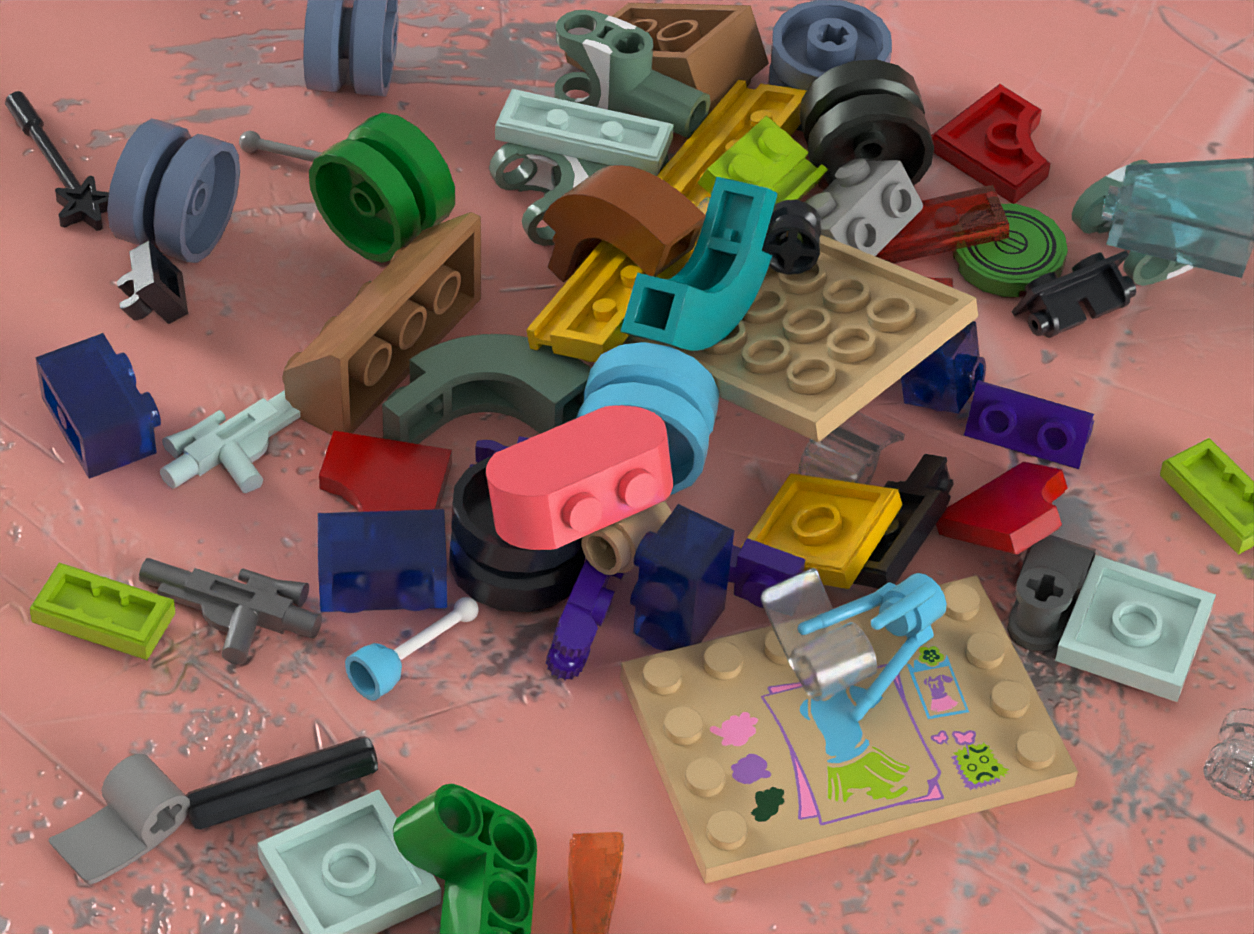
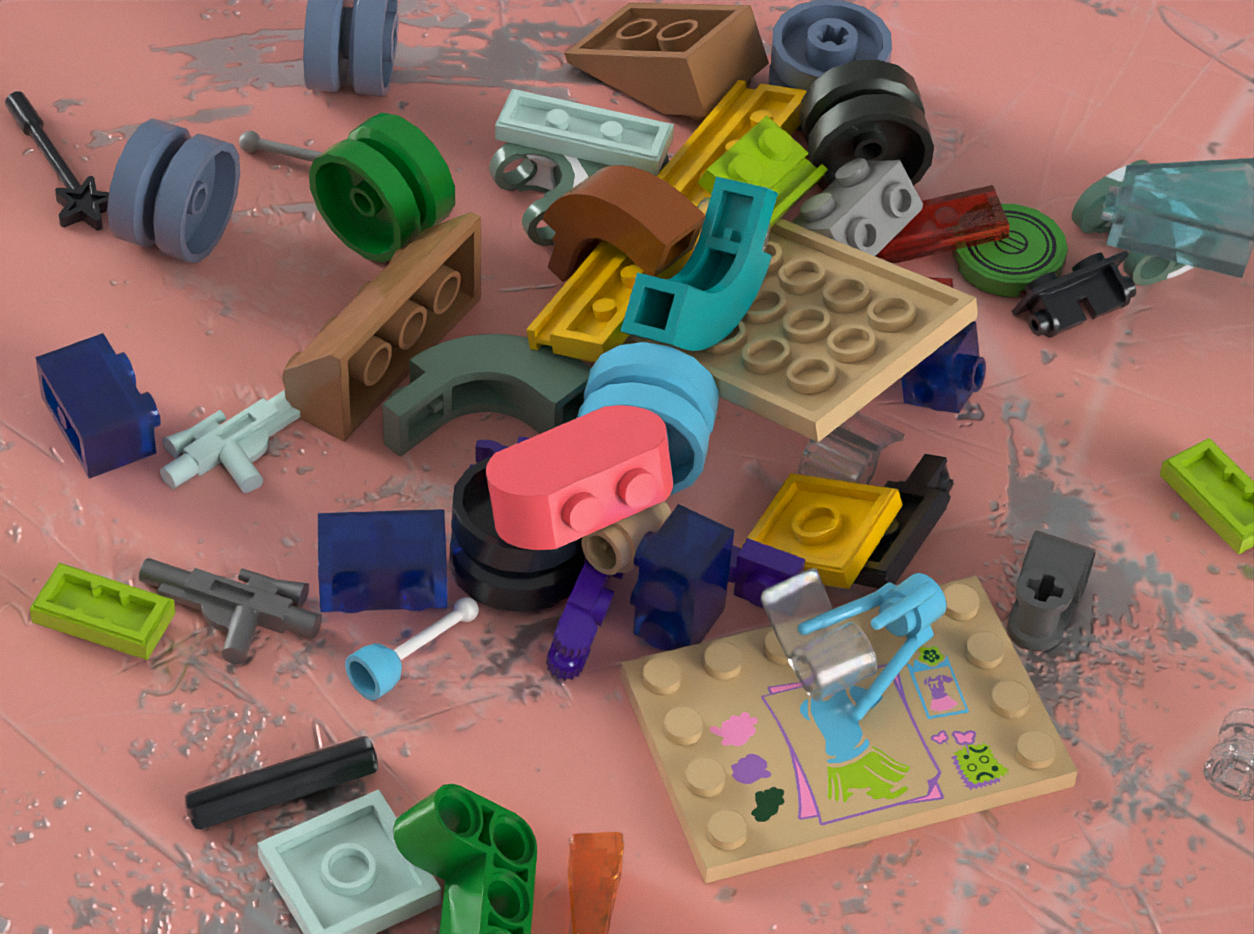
light grey panel [49,754,191,885] -> none
black tile [117,241,188,324] -> none
red tile [319,430,452,555] -> none
sand green connector [554,10,710,138] -> none
black wheel [762,200,821,275] -> none
red tile [931,84,1051,204] -> none
red tile [936,461,1068,555] -> none
dark purple hinge [964,380,1095,469] -> none
light aqua plate [1055,555,1216,702] -> none

